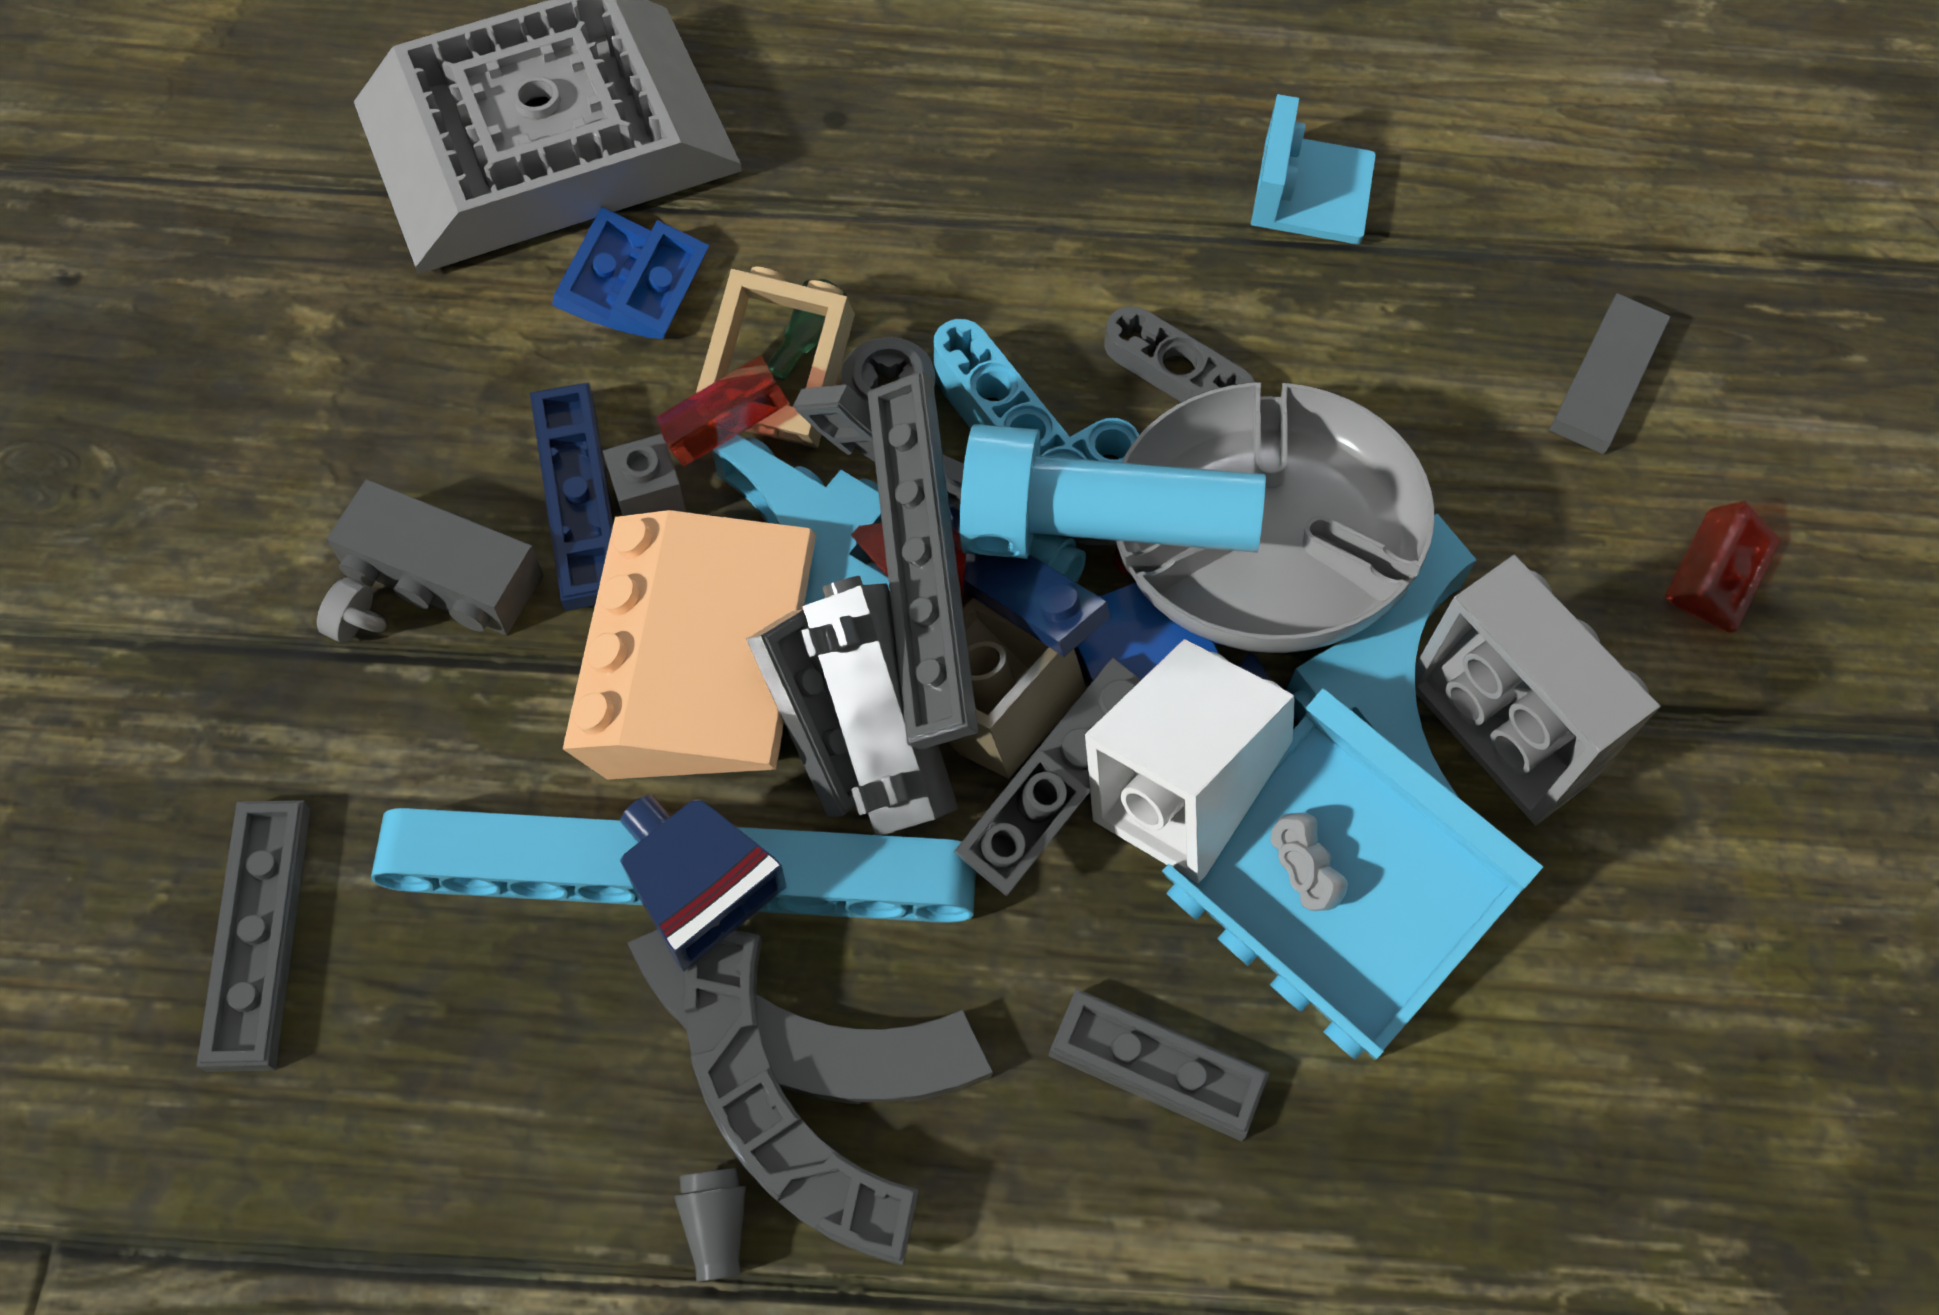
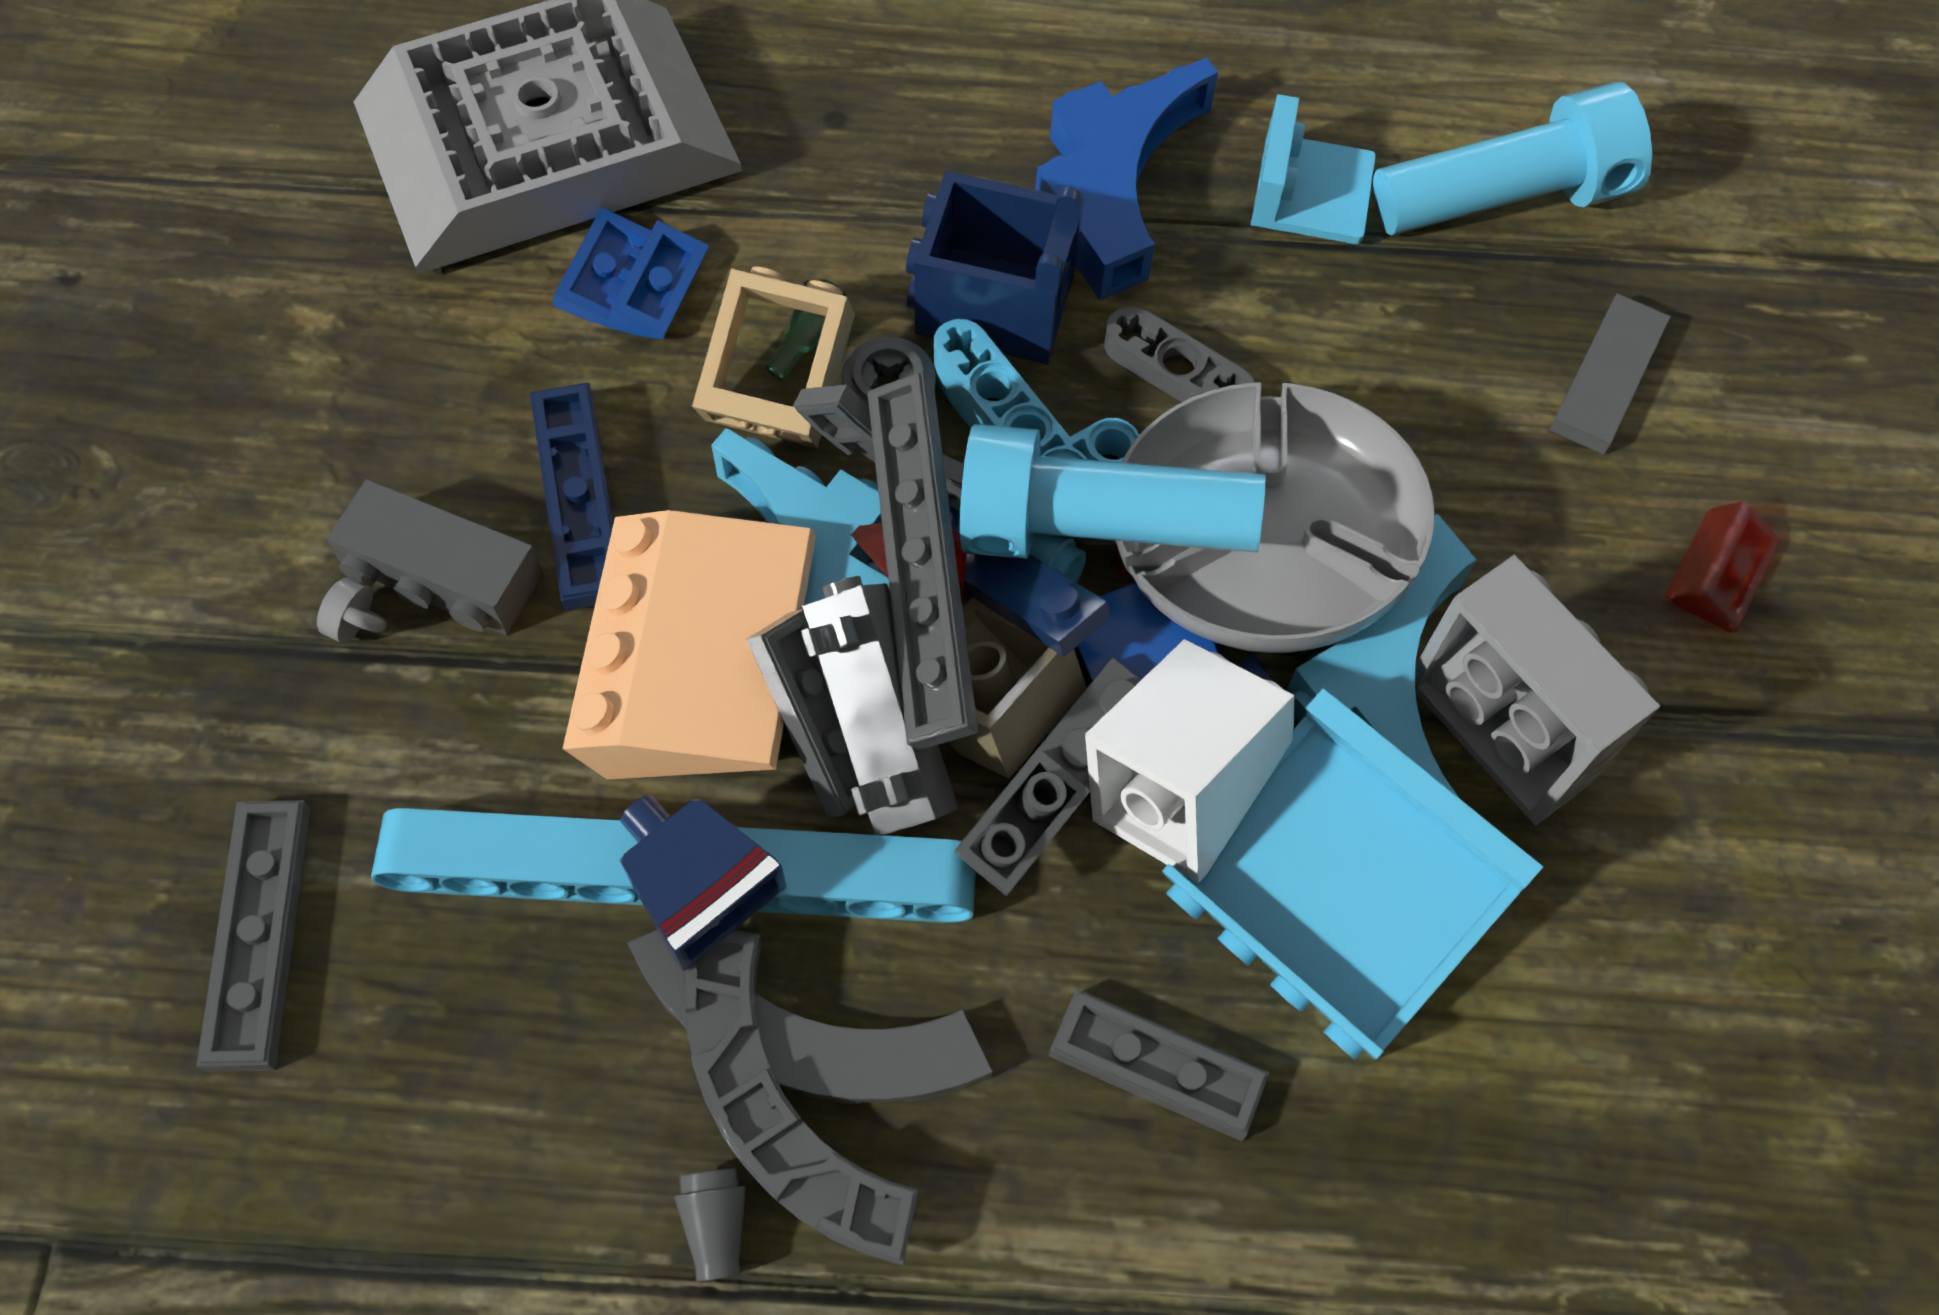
dark grey brick [602,433,686,516] -> none
clear red slope [656,355,790,467] -> none
light grey piece [1270,812,1348,911] -> none
none -> dark blue container [906,170,1084,365]
none -> blue arch [1035,58,1218,300]
none -> medium azure piece [1373,82,1653,236]

